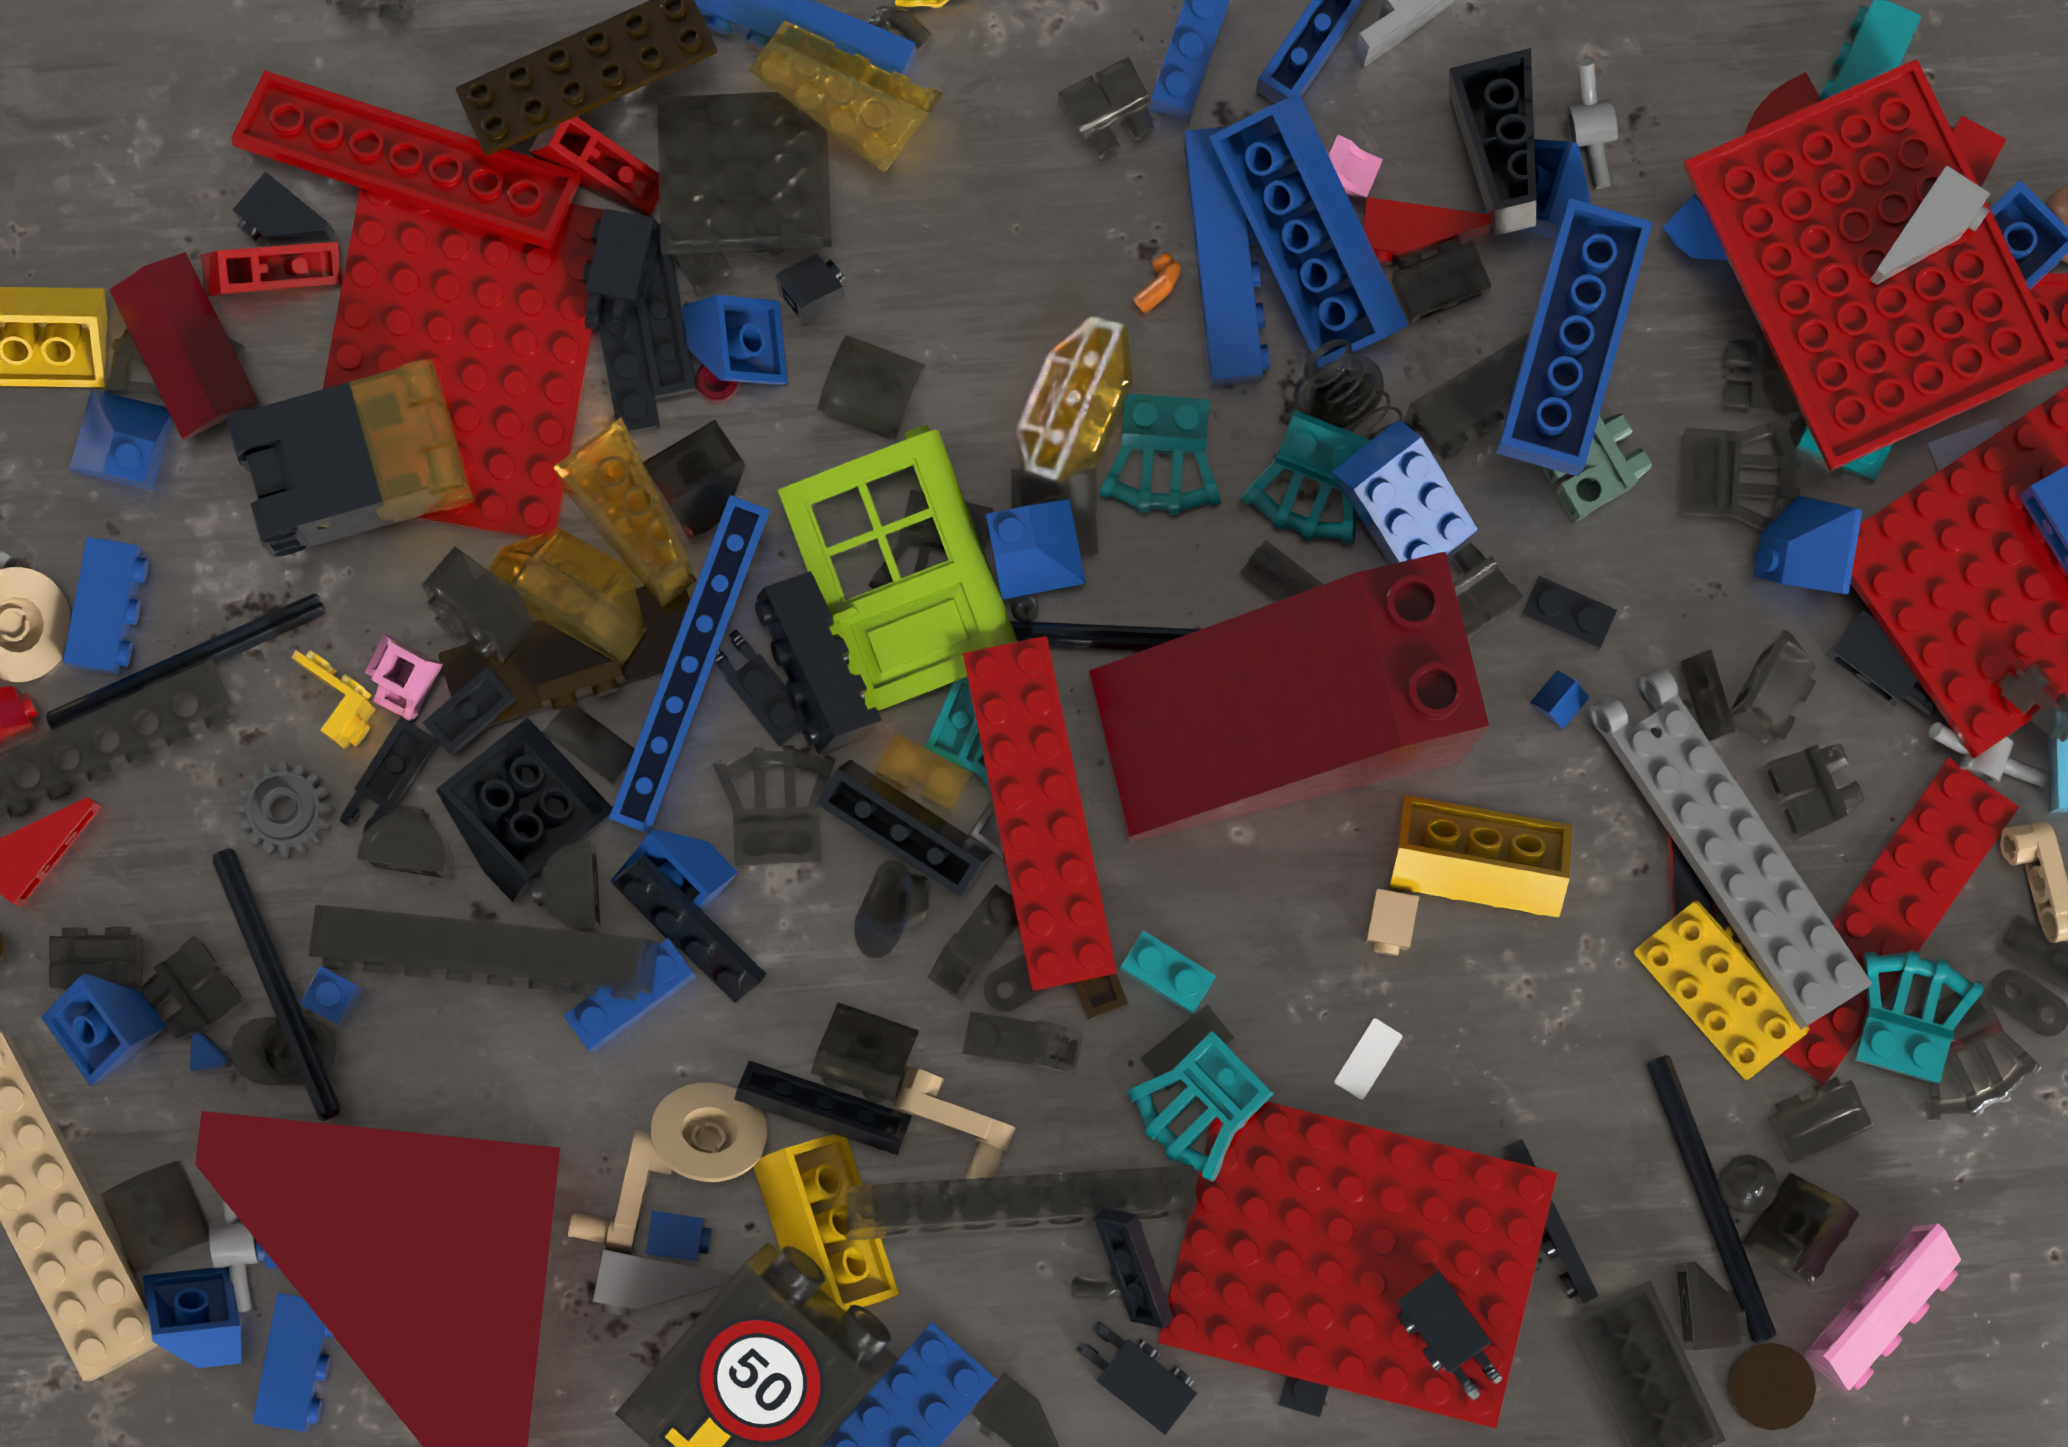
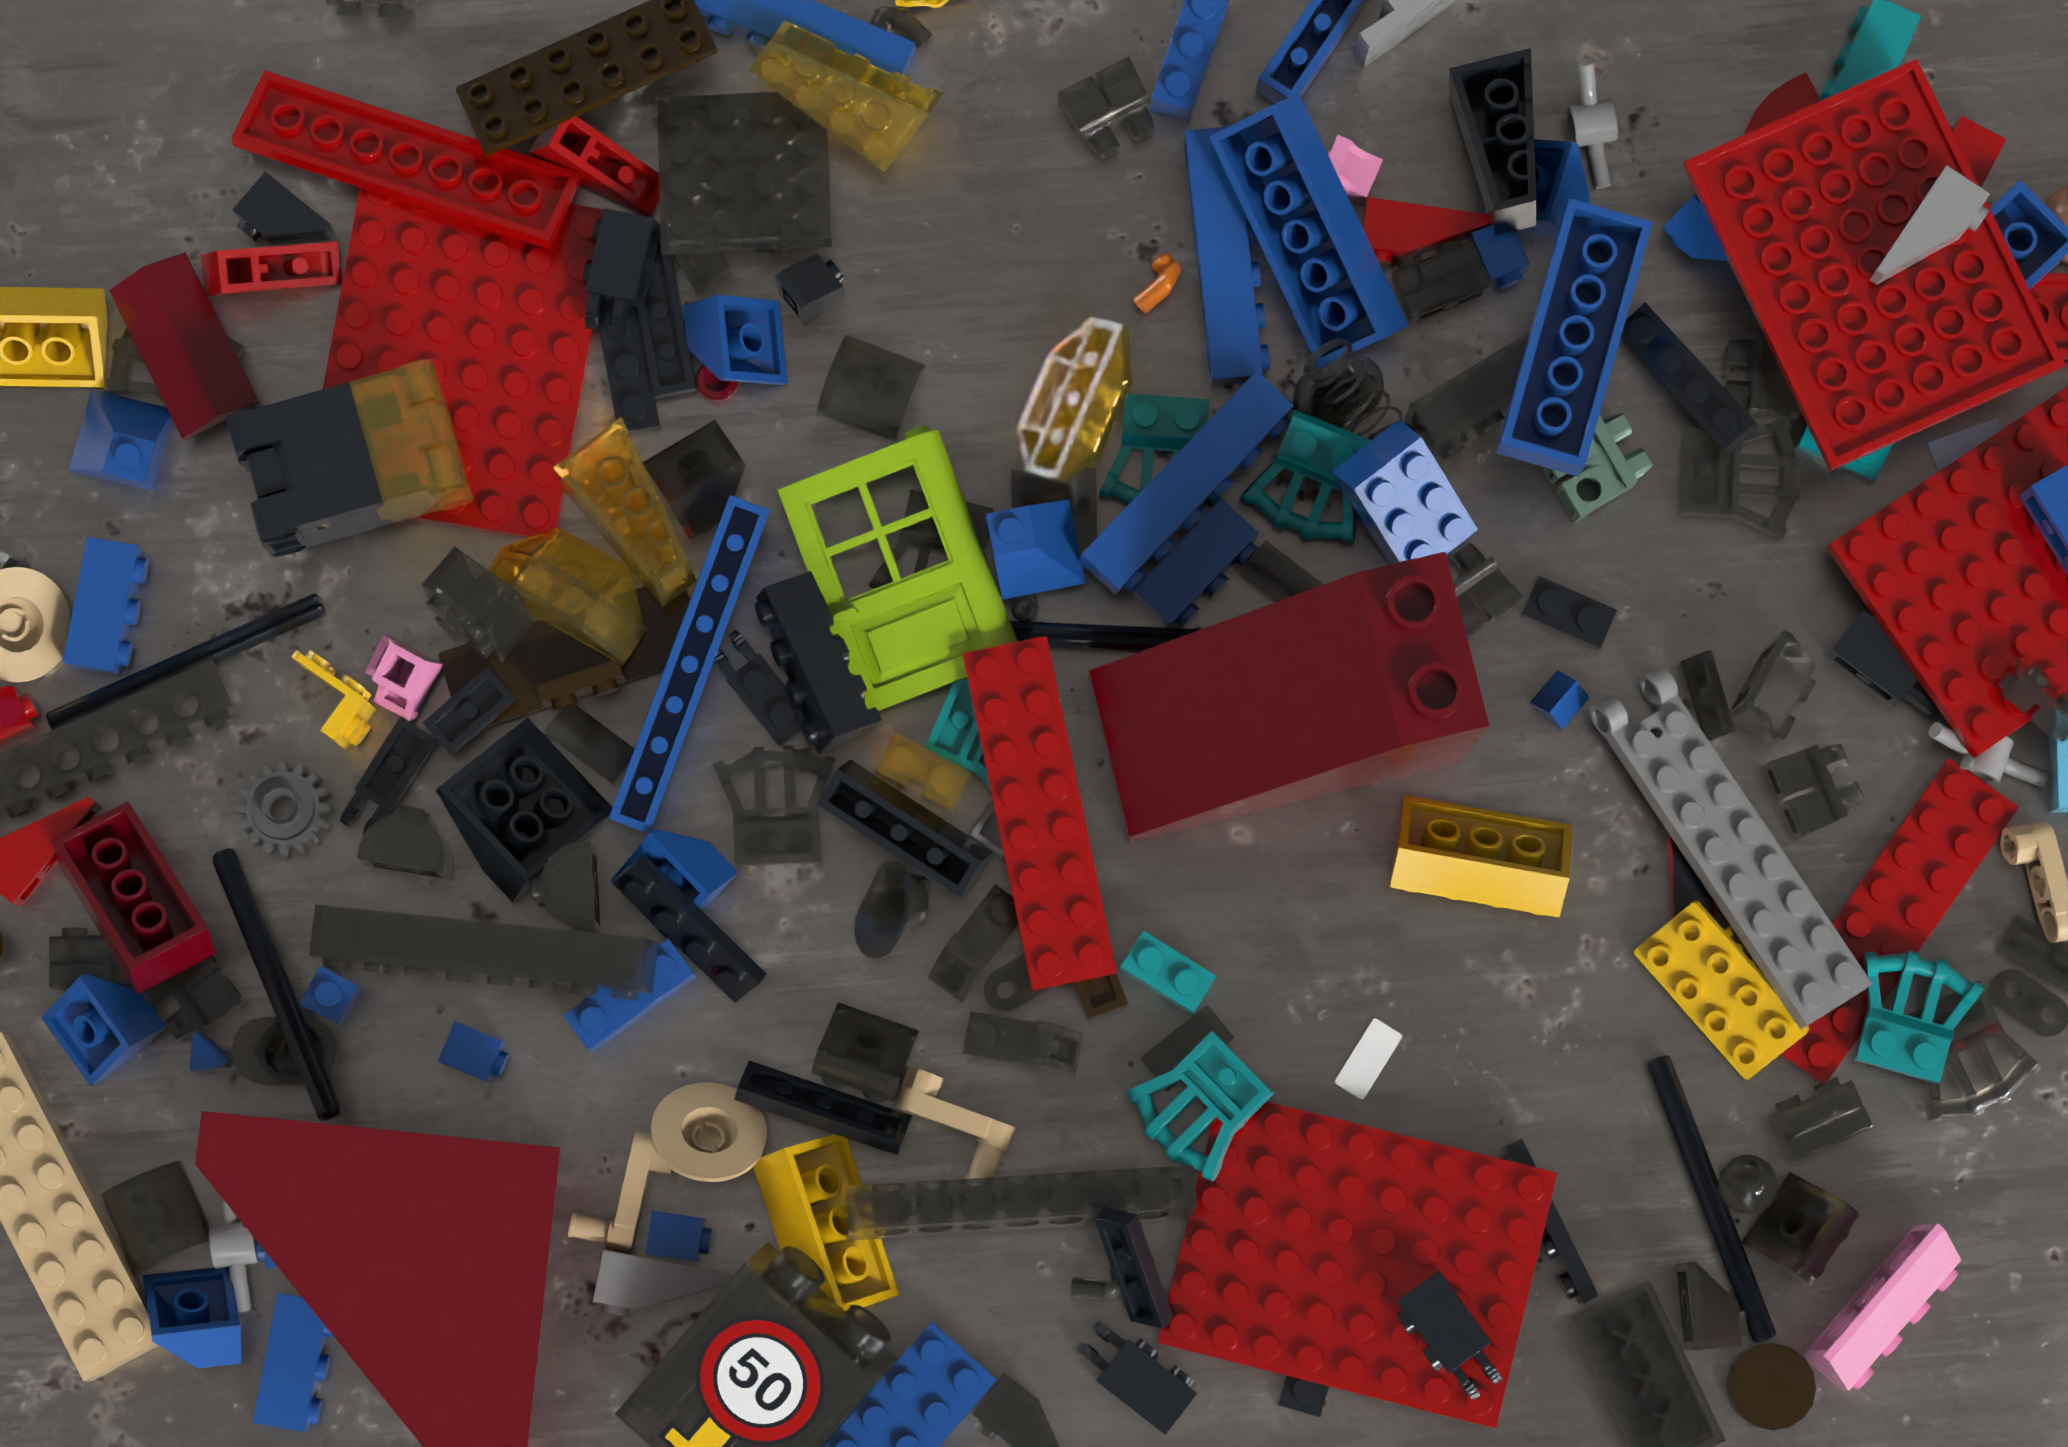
tan brick [1364,889,1419,956] -> none
blue slope [1753,496,1863,594] -> none
none -> dark red brick [51,801,215,994]
none -> blue brick [438,1021,509,1083]
none -> blue brick [1078,371,1294,595]
none -> blue brick [1132,498,1259,628]
none -> blue brick [1468,226,1530,289]
none -> black plate [1621,302,1759,455]

